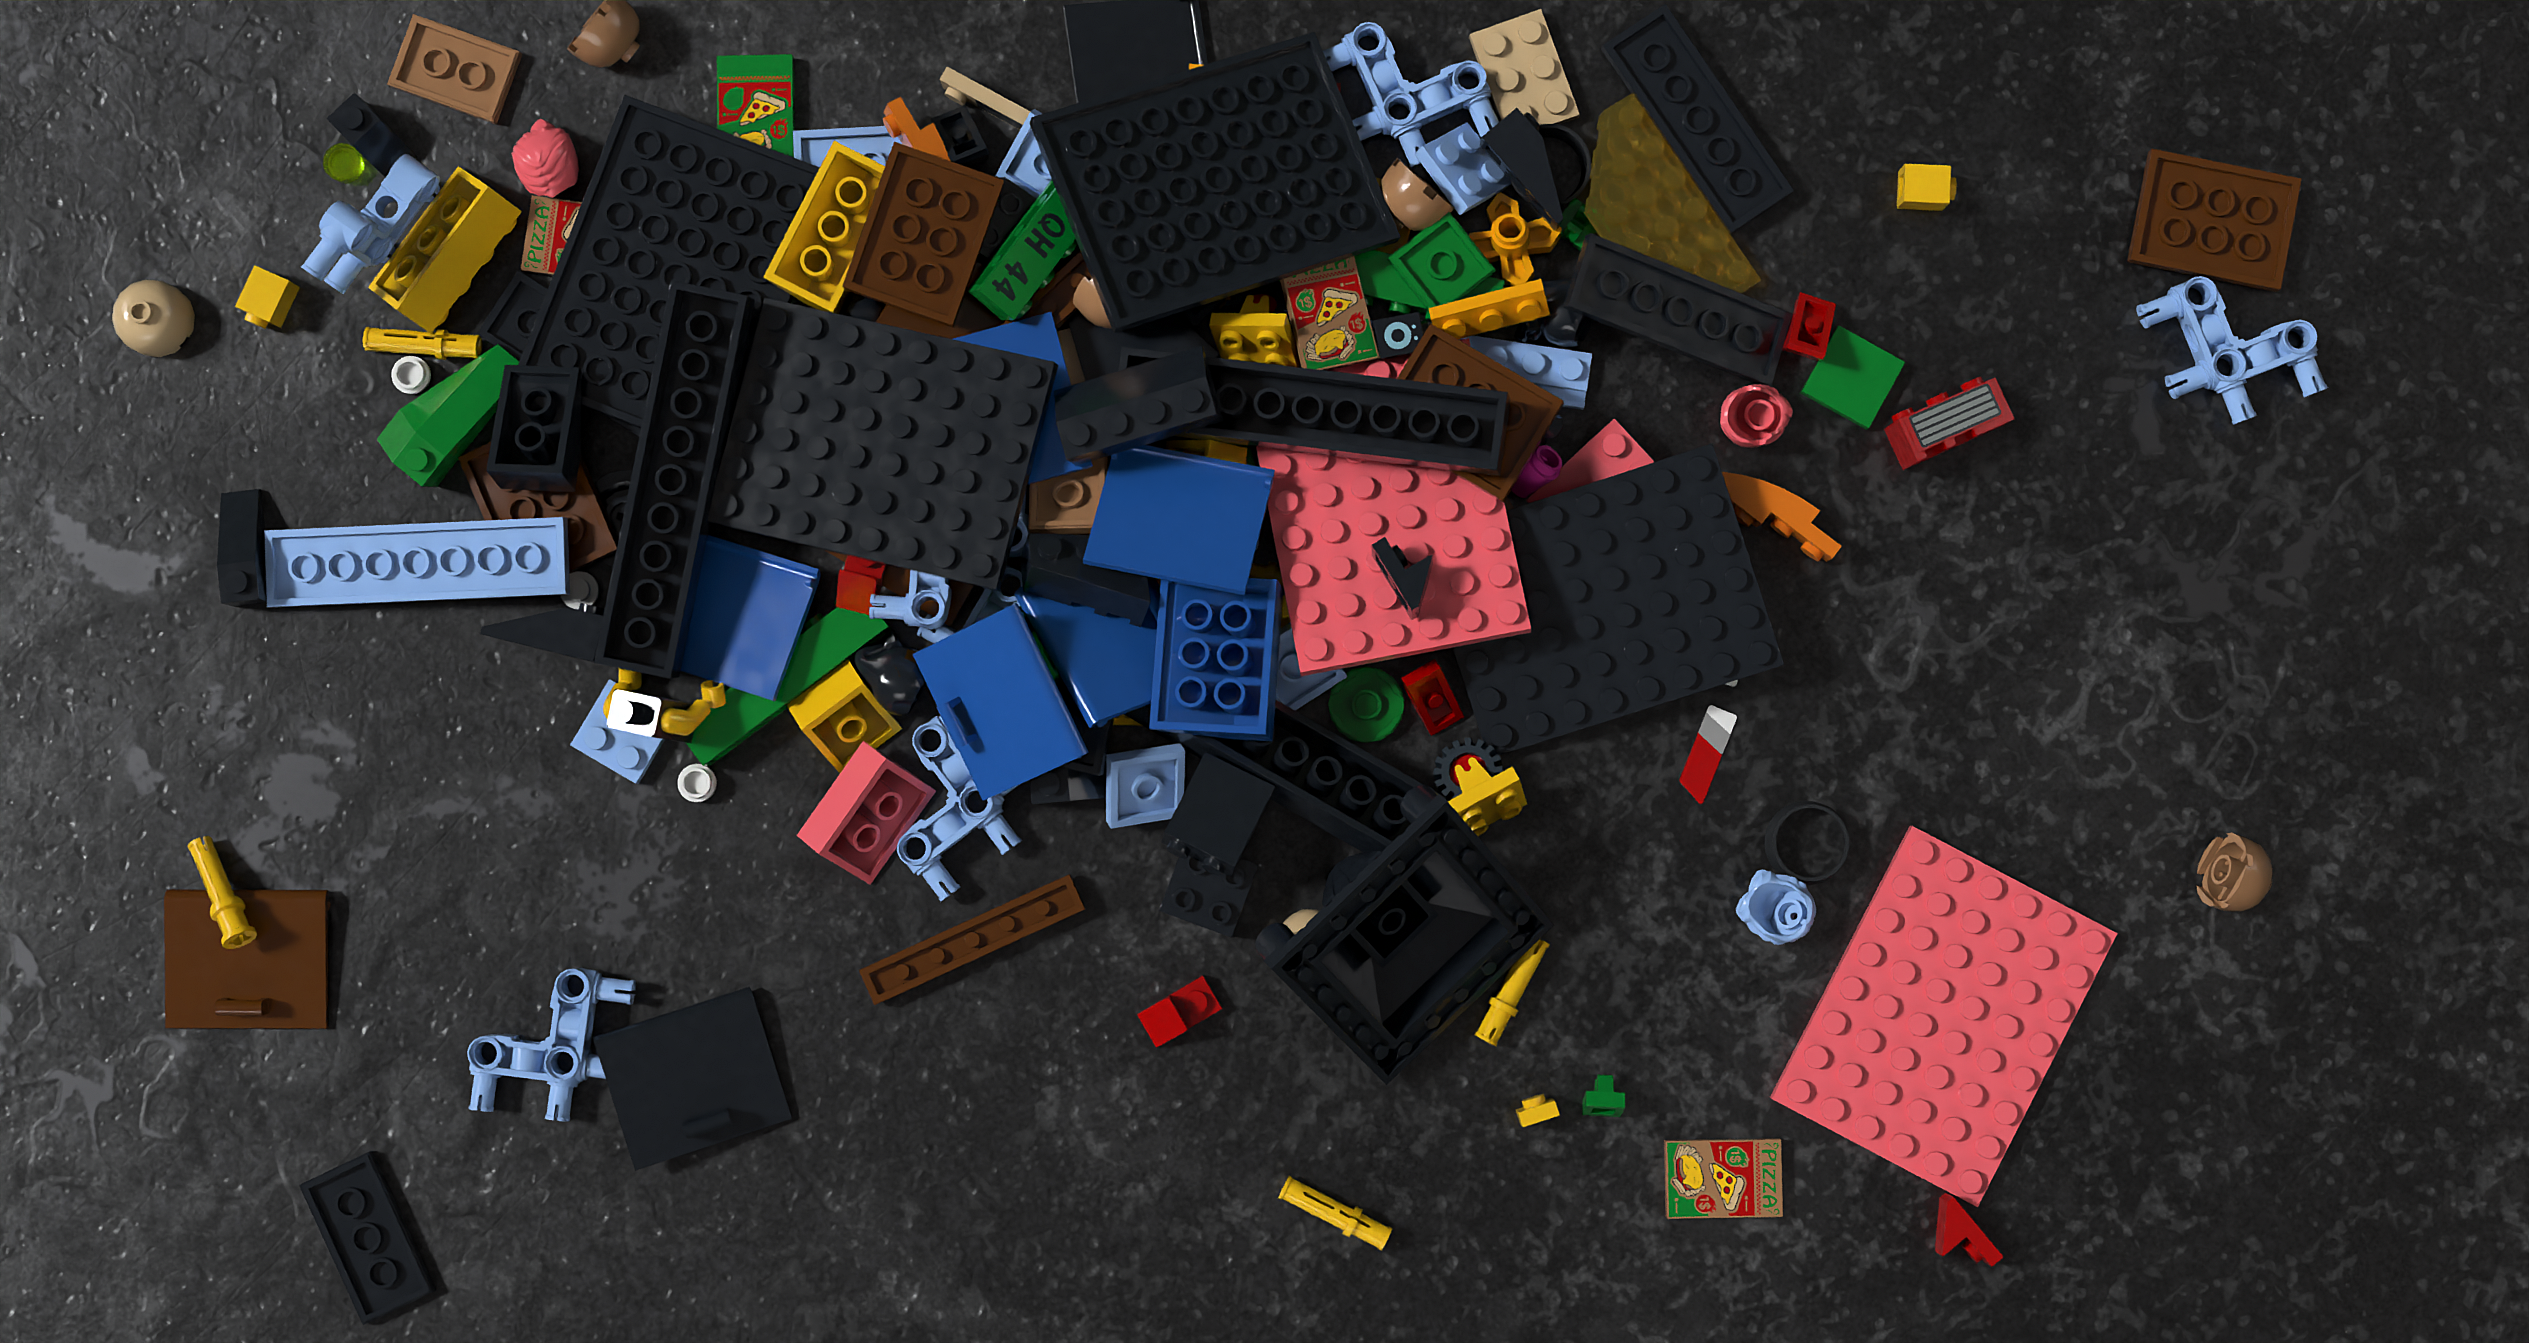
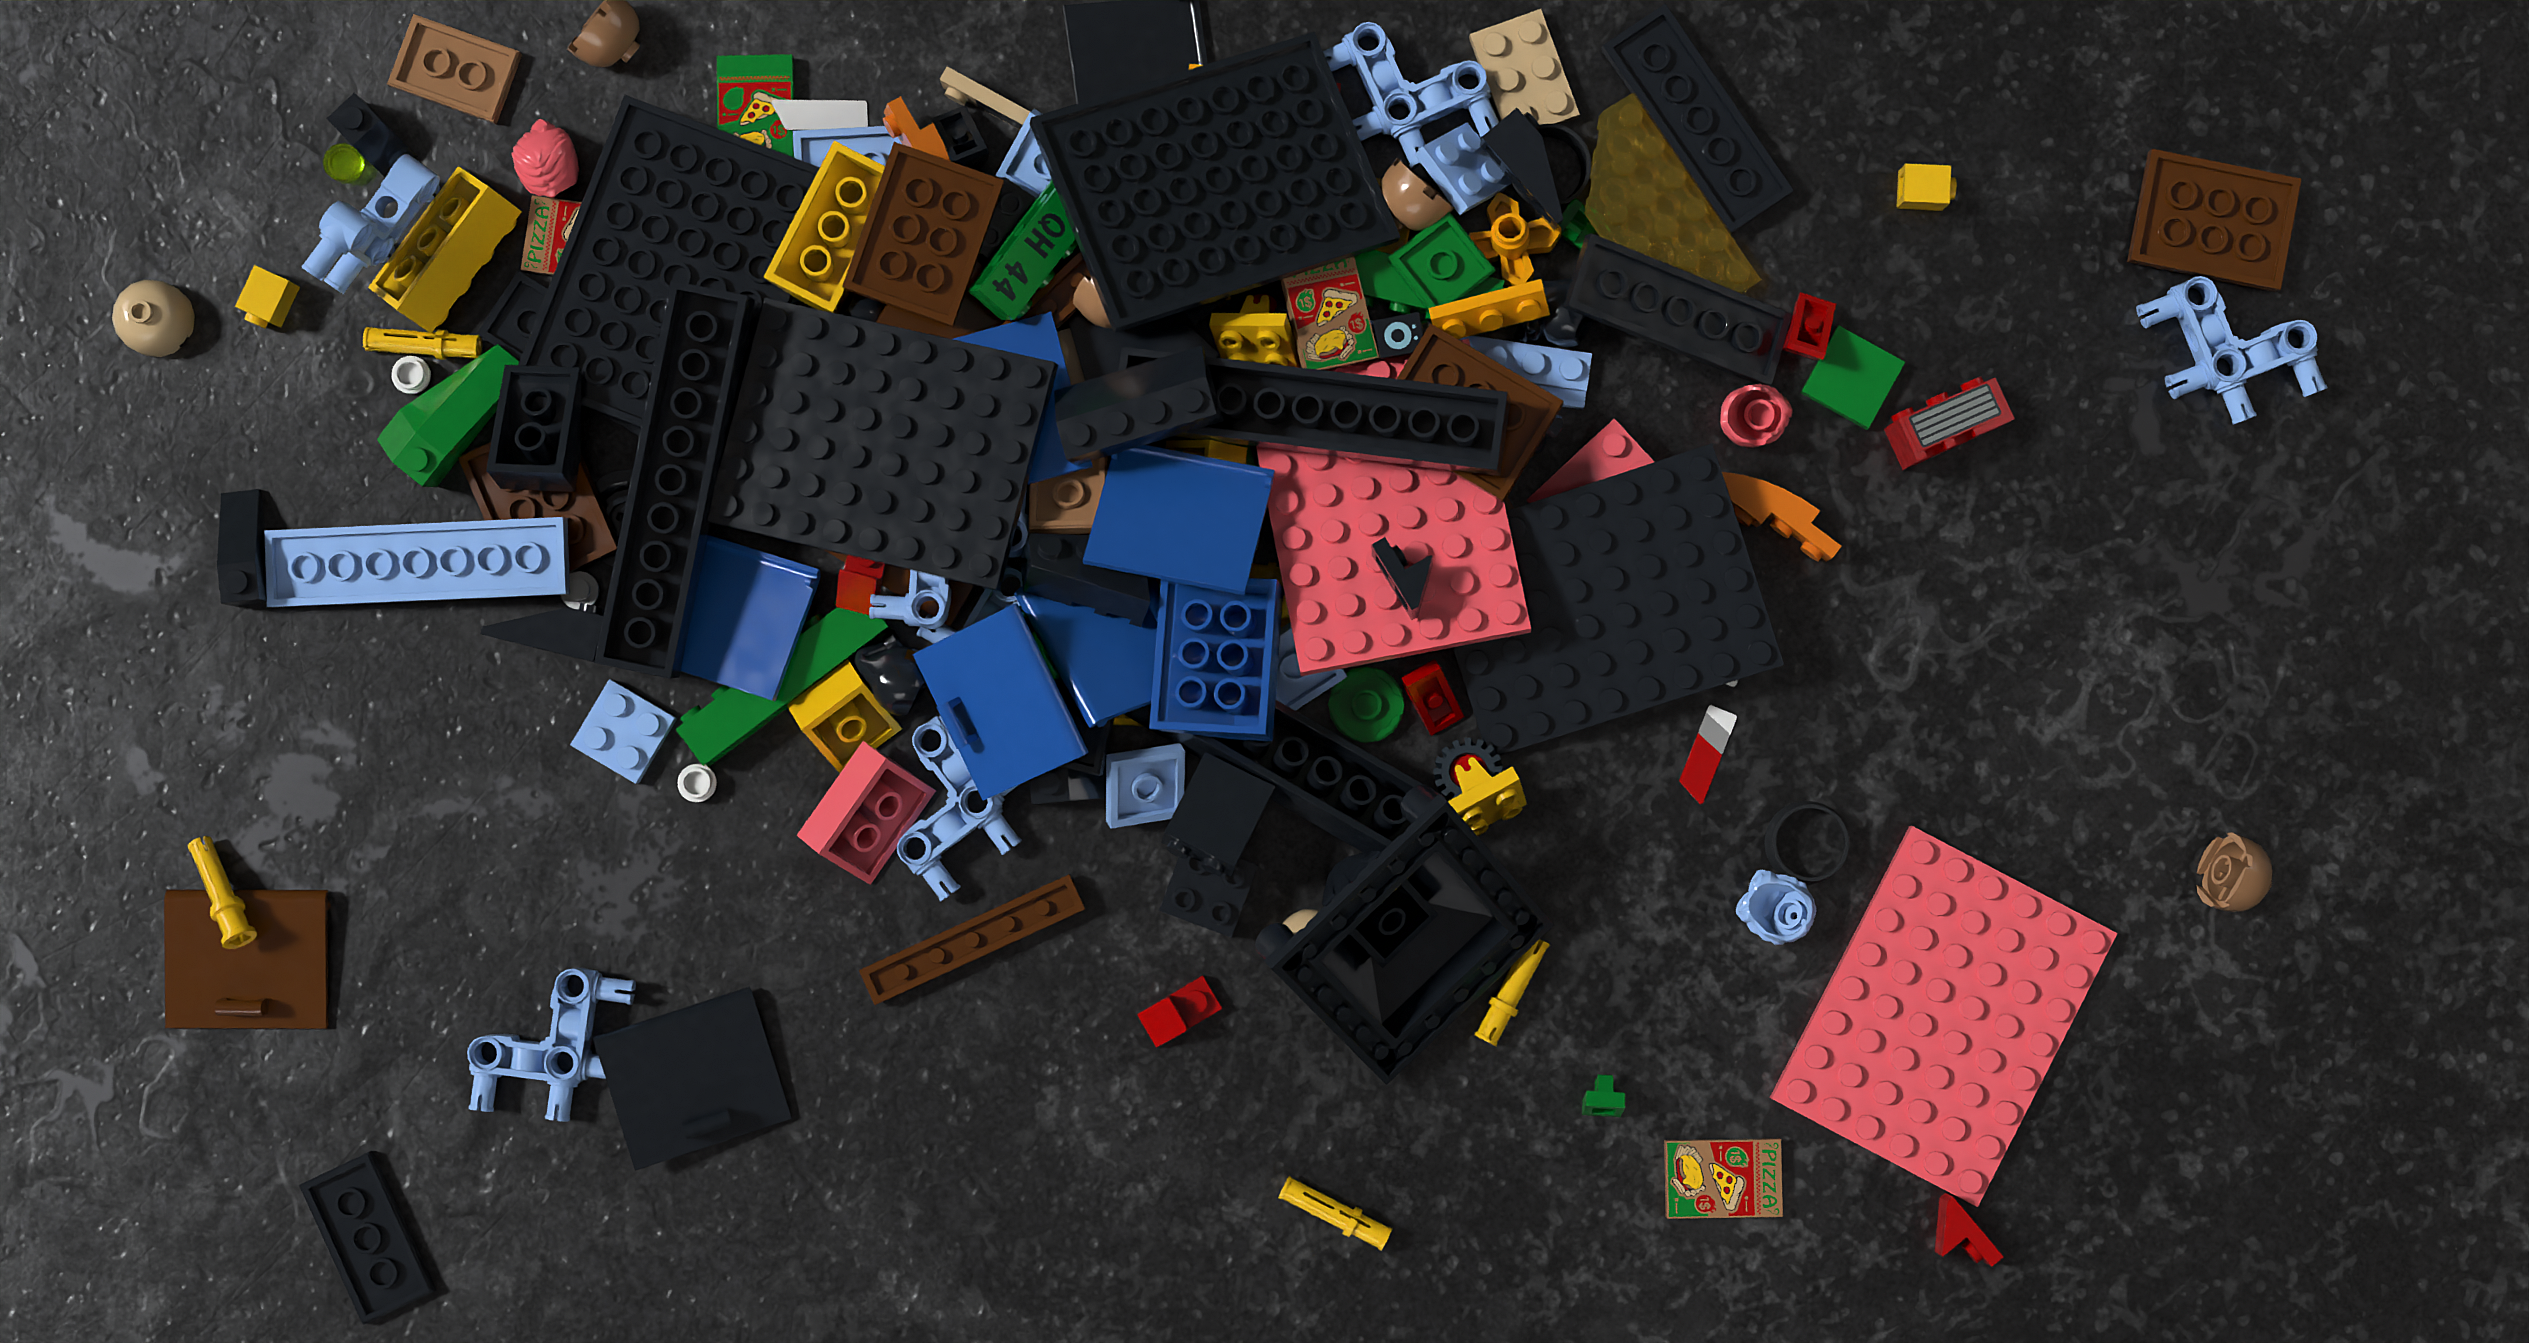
torso [603,668,726,743] -> none
dark pink cone [1512,445,1562,498] -> none
yellow plate [1516,1094,1560,1127] -> none
none -> white sticker [771,100,868,130]

